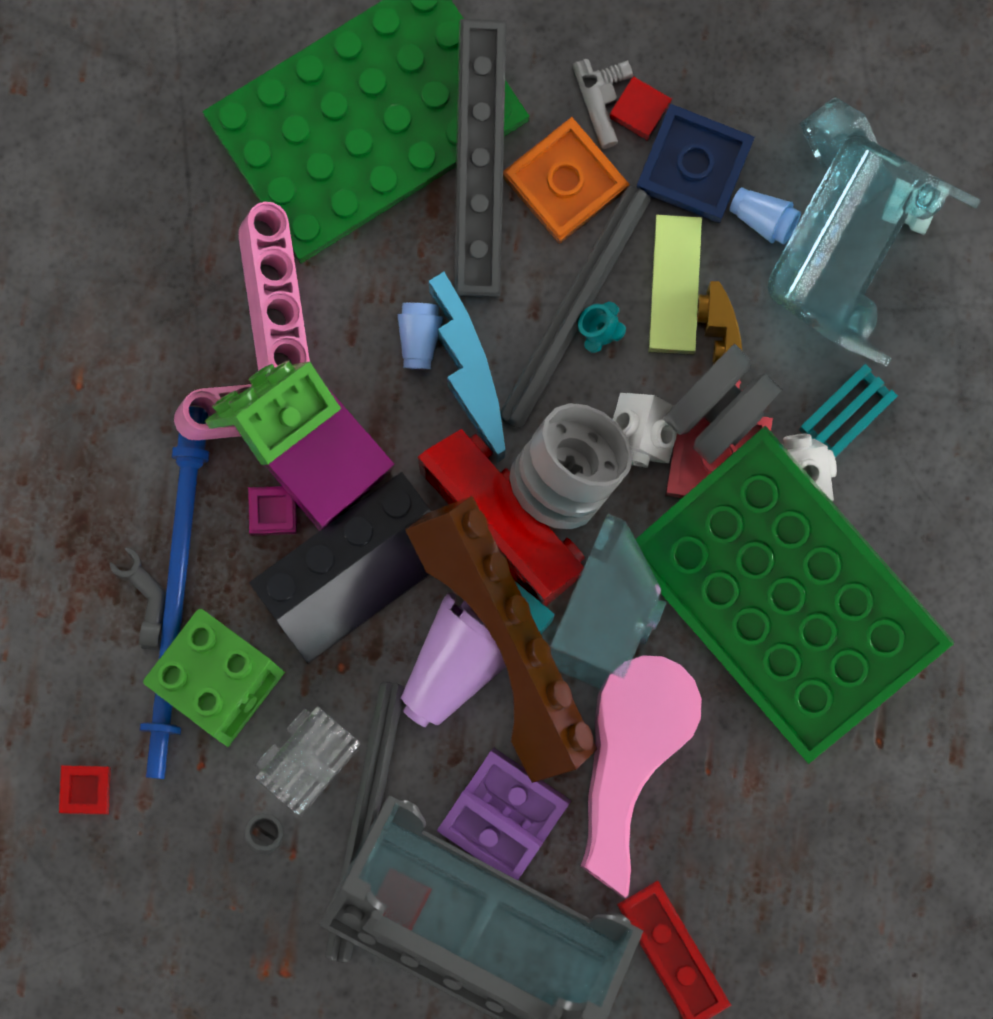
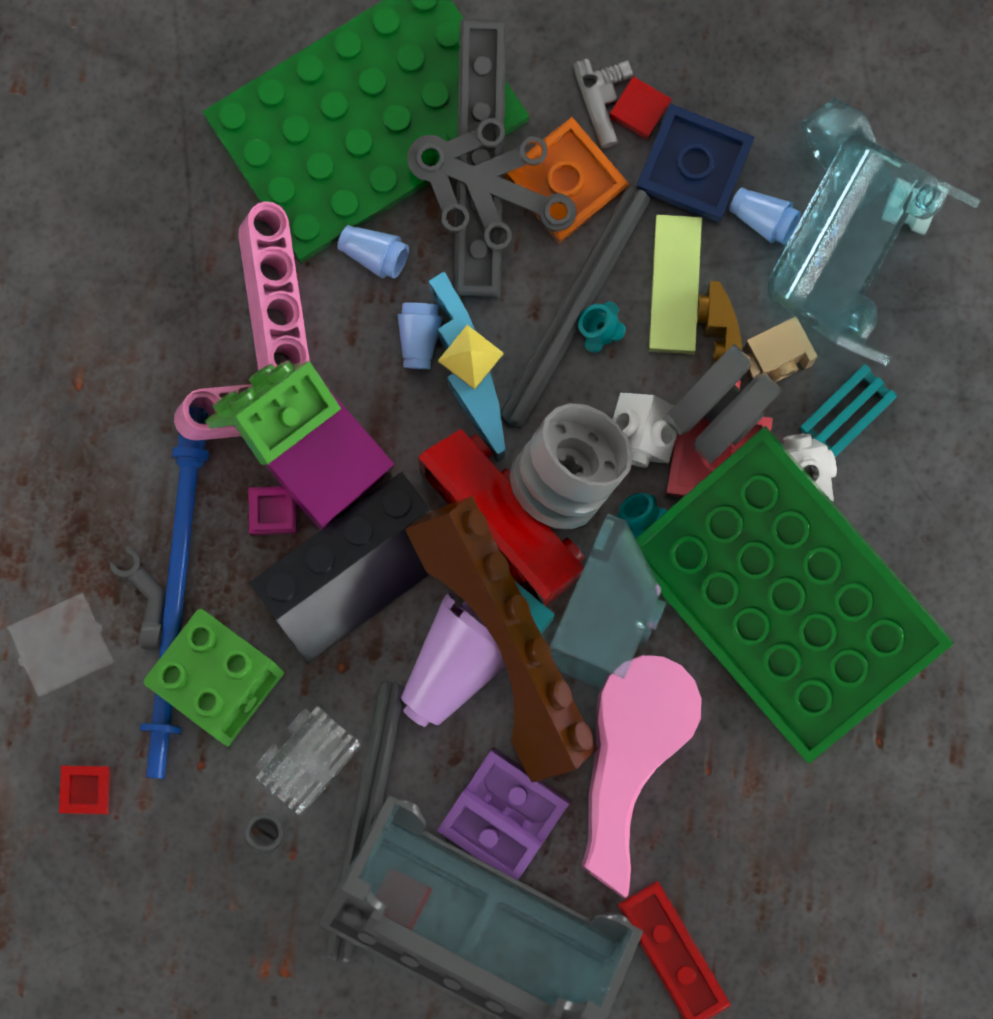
none -> clear piece [8,593,114,697]
none -> light blue cone [337,225,409,279]
none -> dark grey plant [407,118,576,251]
none -> light yellow slope [438,325,504,390]
none -> teal plate [616,492,667,540]
none -> tan brick [742,316,818,382]

